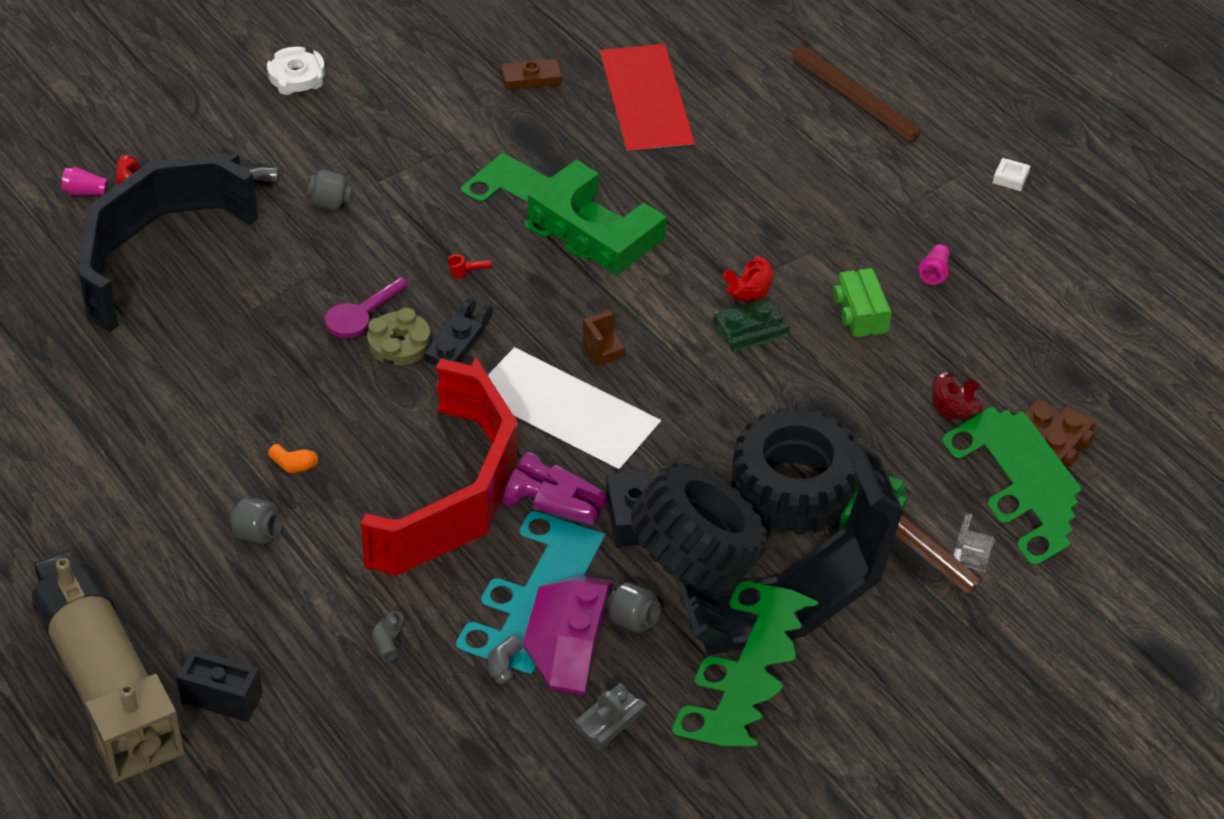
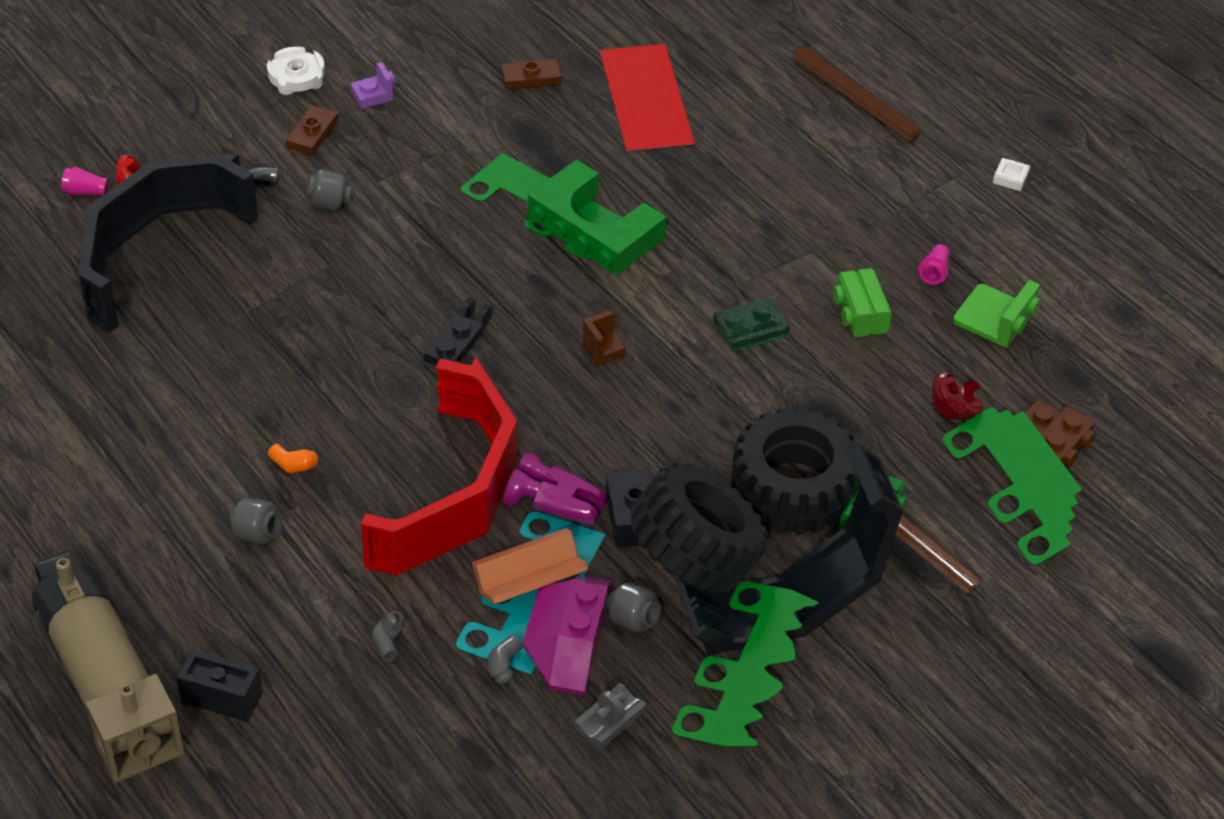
magenta piece [325,277,407,338] -> none
olive plate [367,308,431,366] -> none
red hand [447,254,492,278] -> none
white sticker [488,347,661,469] -> none
red hair [723,256,774,303] -> none
clear panel [954,513,995,572] -> none
none -> reddish brown plate [286,105,339,155]
none -> medium lavender bracket [350,62,396,109]
none -> nougat panel [472,528,588,604]
none -> bright green bracket [953,280,1041,348]

